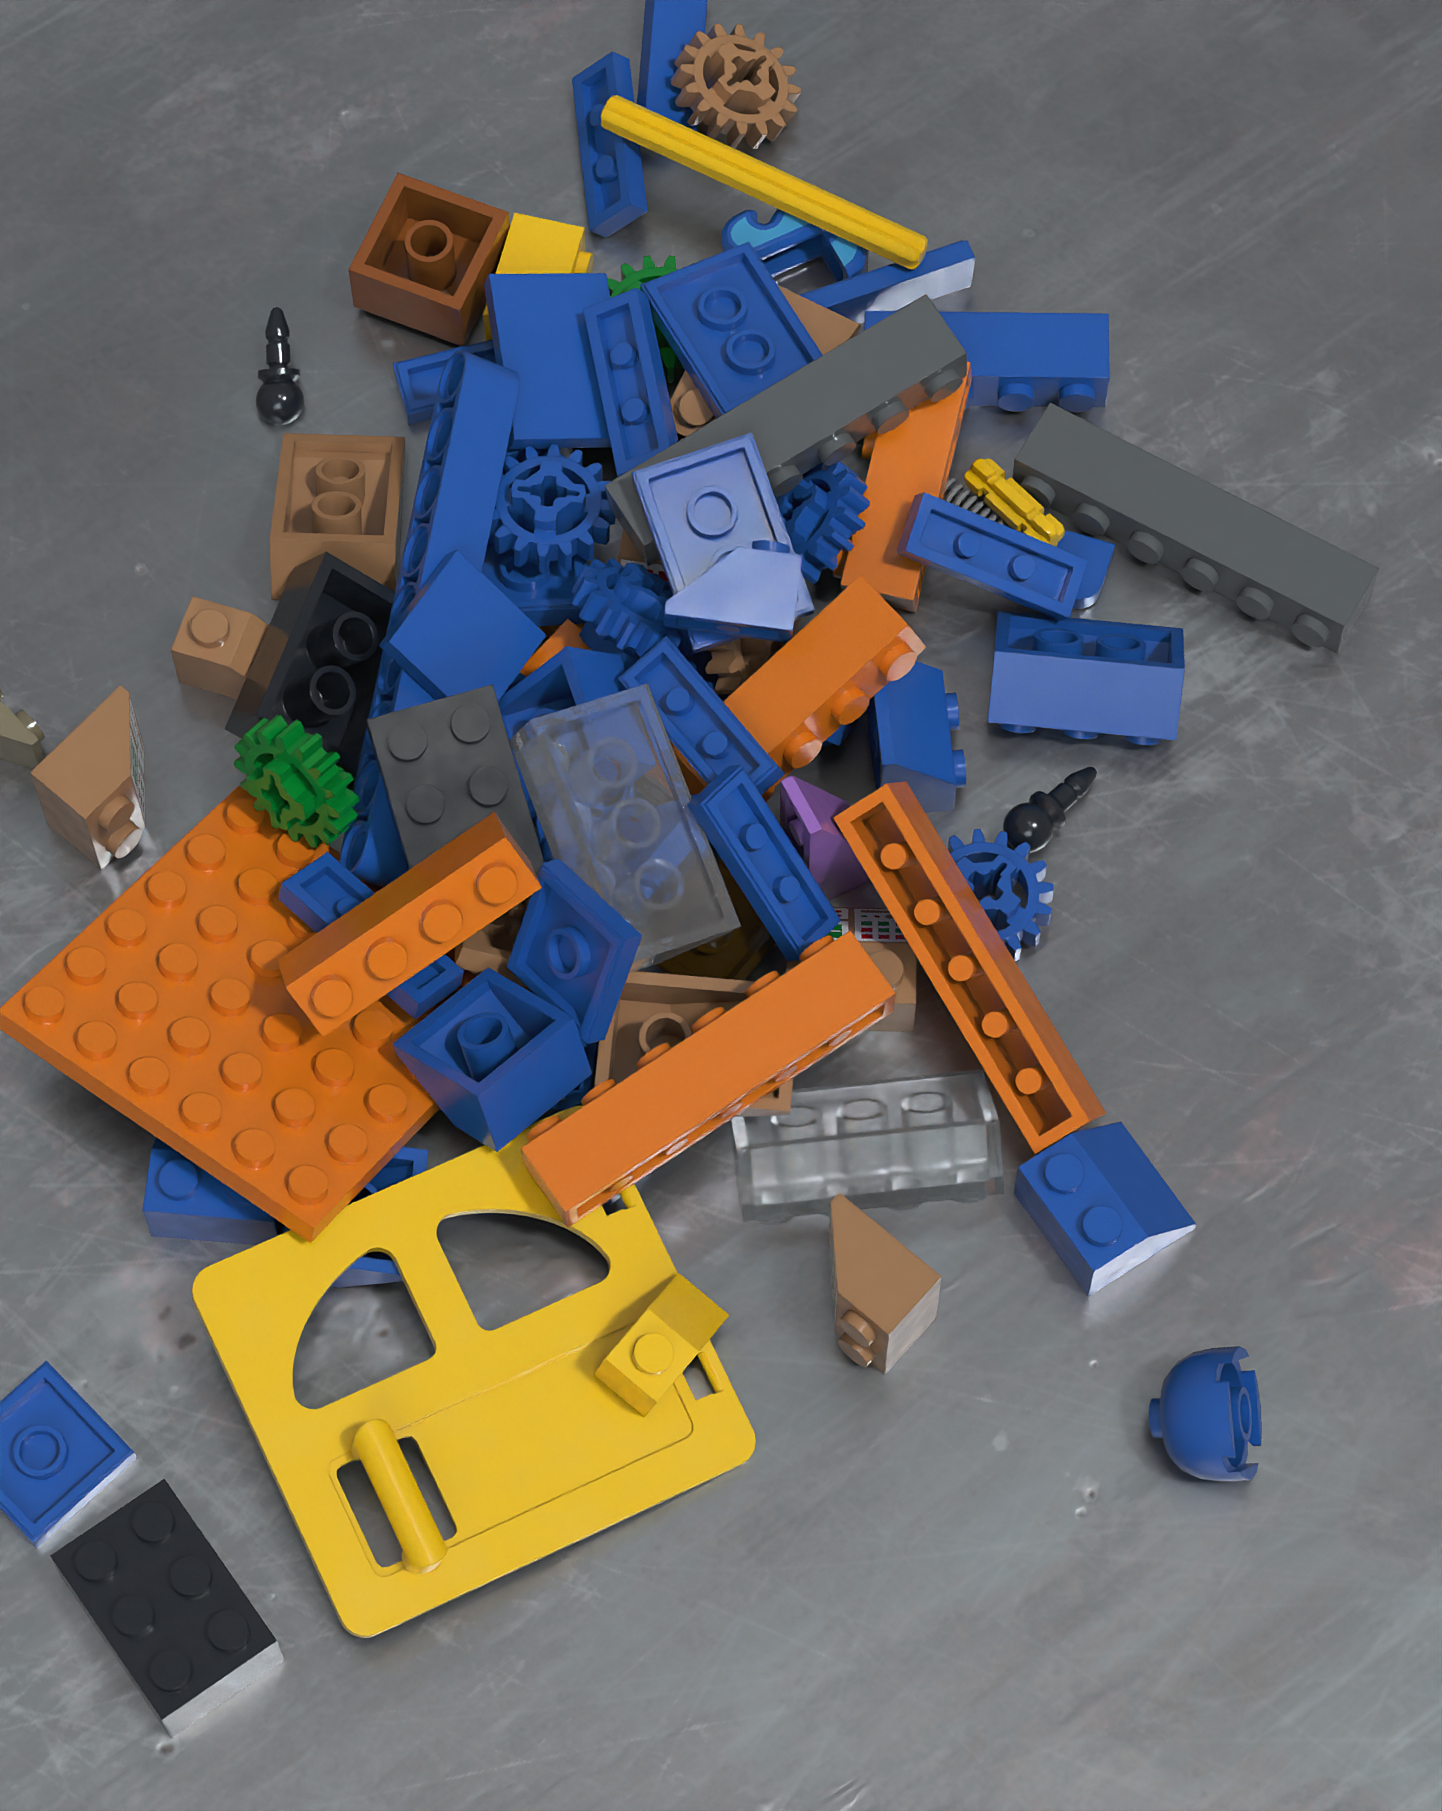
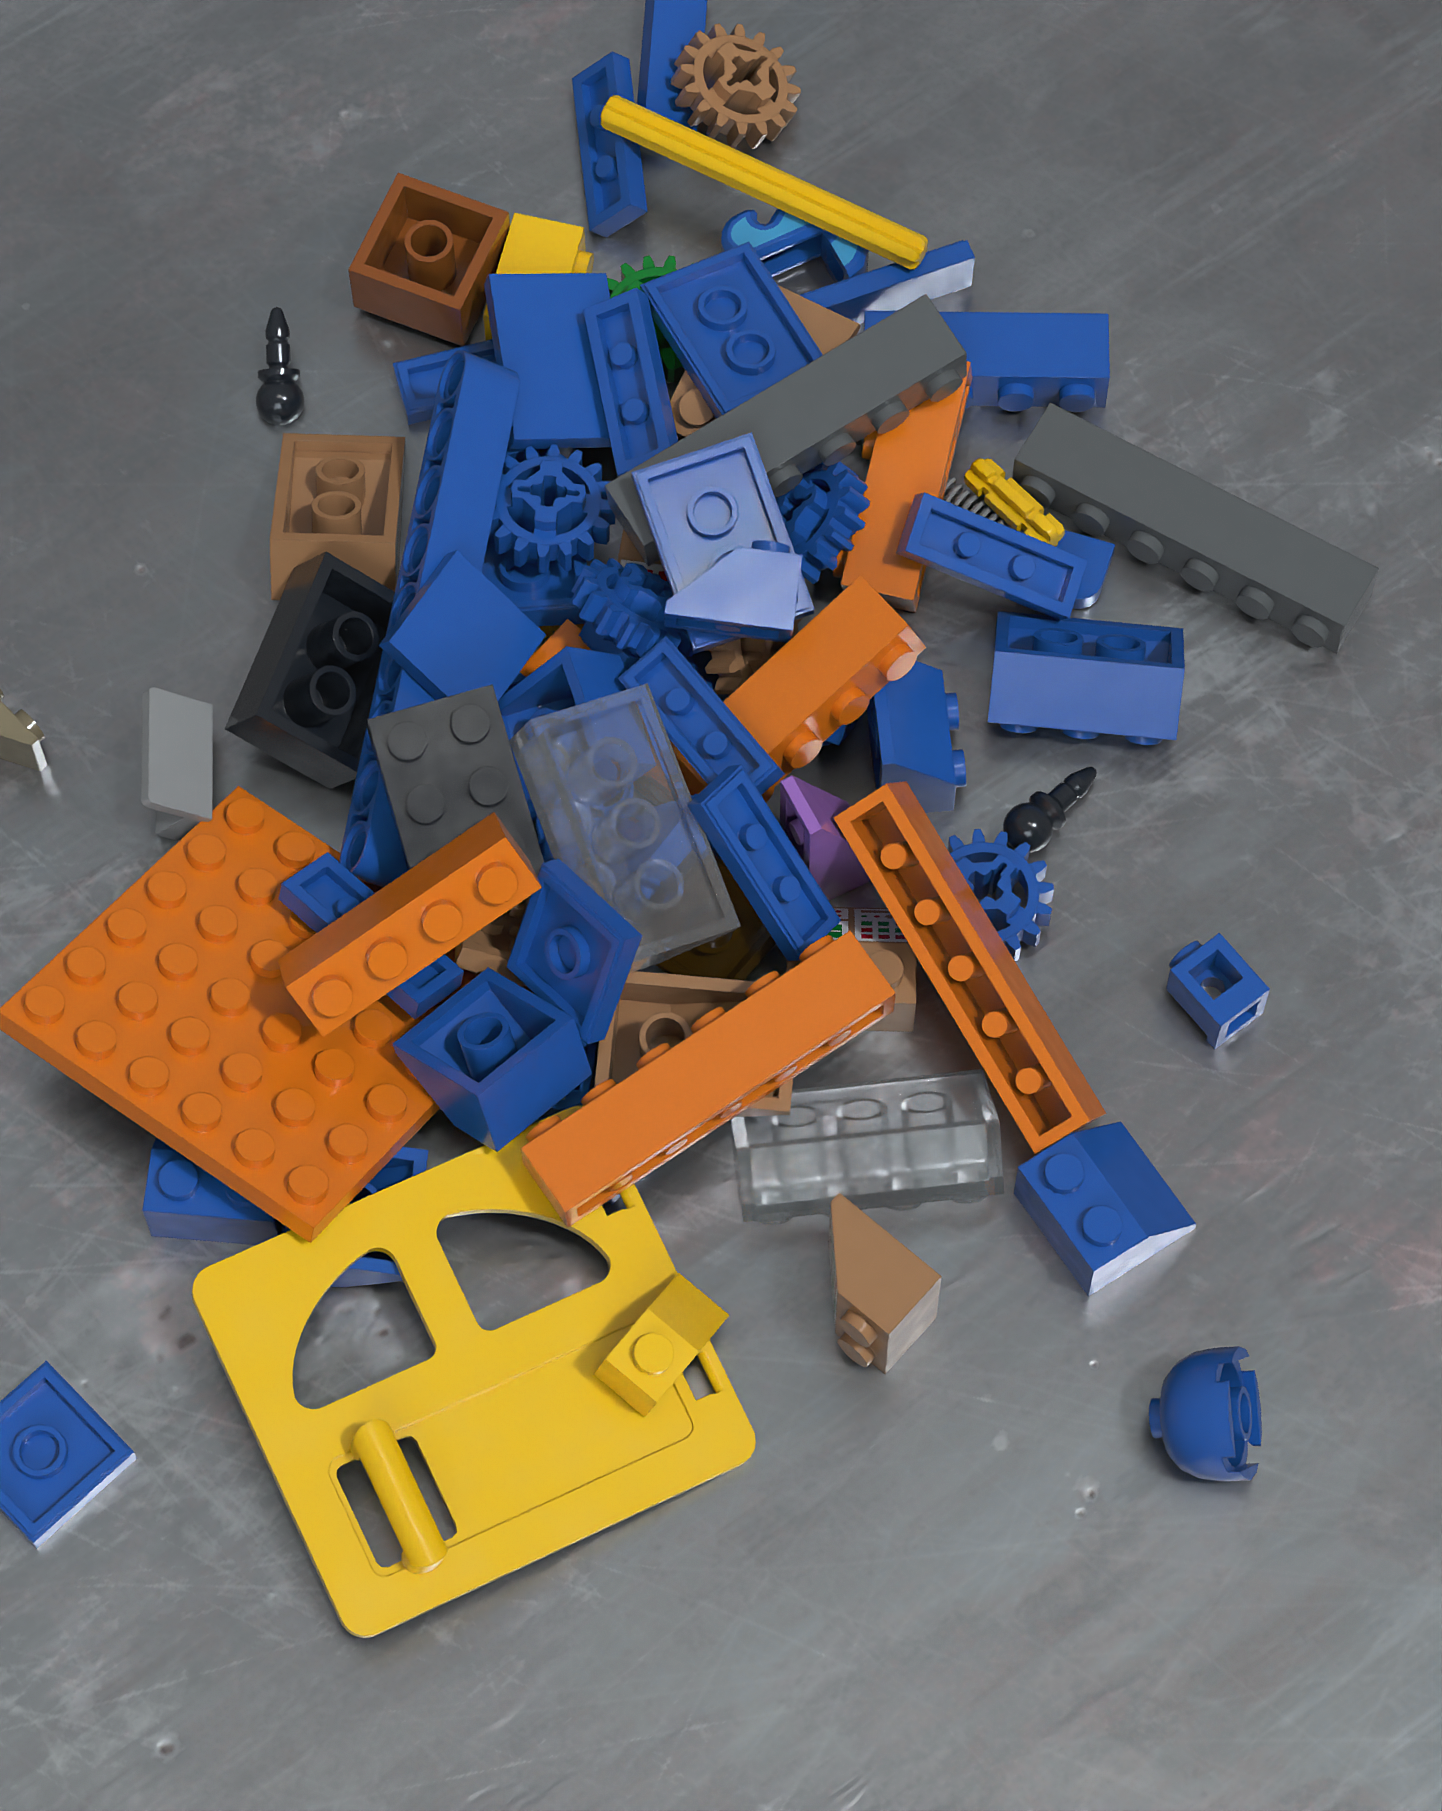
medium nougat slope [30,685,145,870] -> none
black brick [50,1479,284,1738] -> none
medium nougat slope [171,596,269,699] -> none
green gear [234,715,359,848] -> none
none -> light grey panel [141,687,213,840]
none -> blue brick [1166,933,1270,1050]

